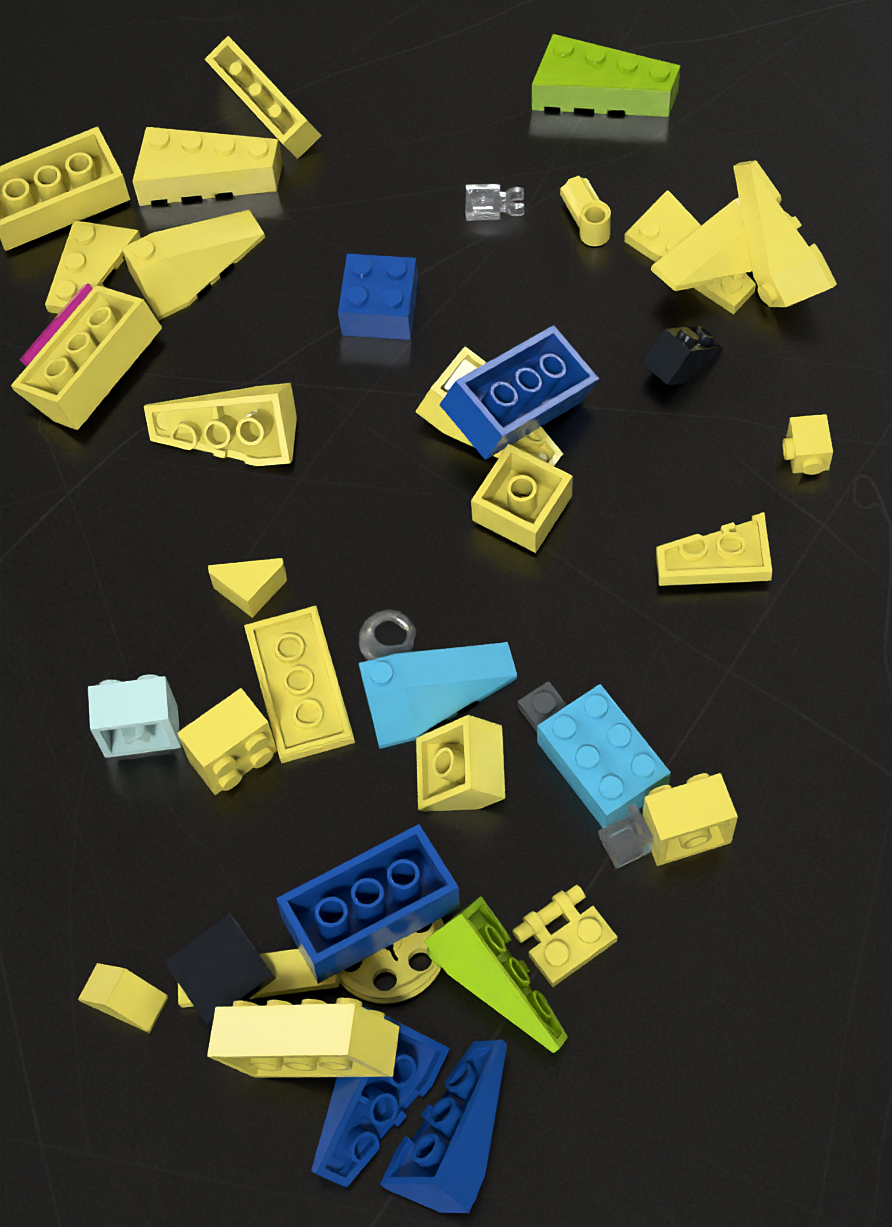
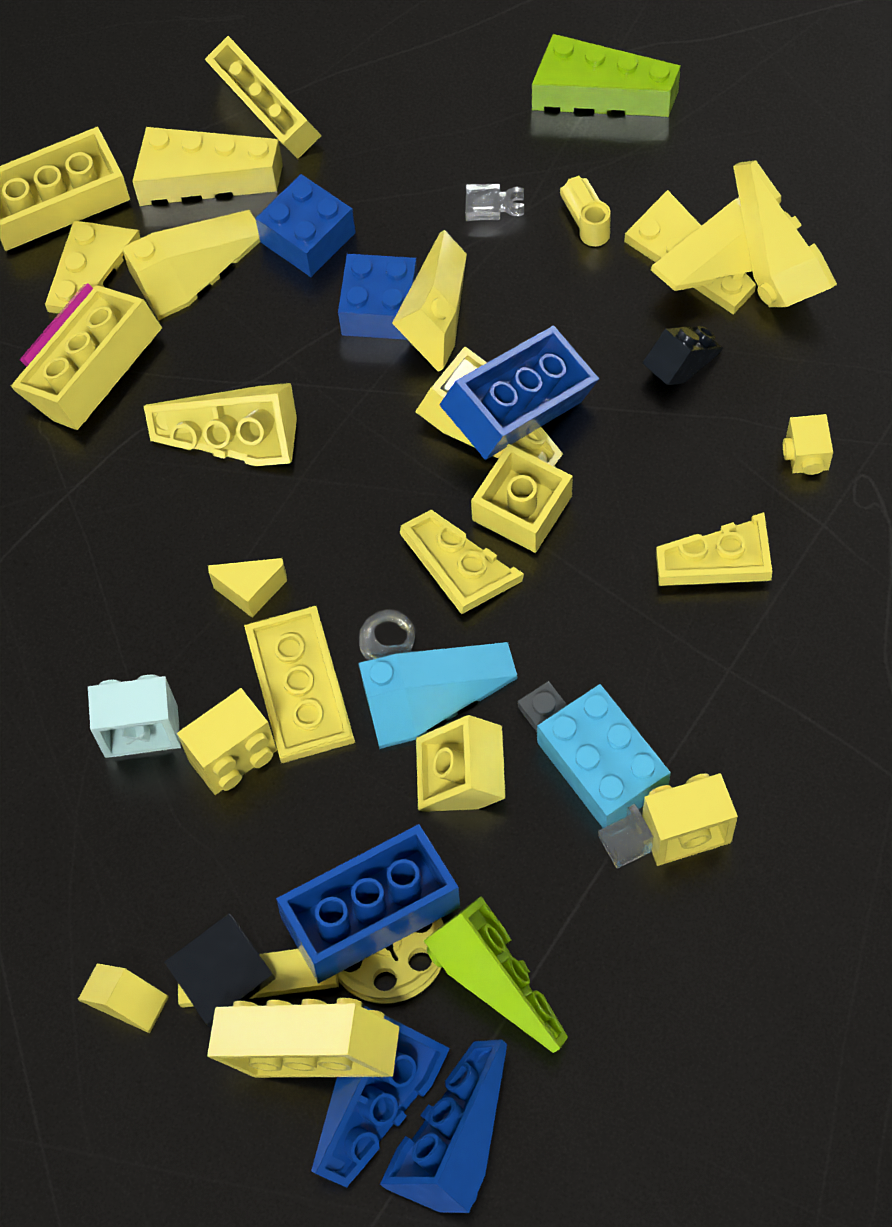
light yellow plate [512,885,617,987] -> none
none -> blue brick [255,174,356,277]
none -> light yellow wedge [392,230,467,372]
none -> light yellow wing [400,510,524,614]

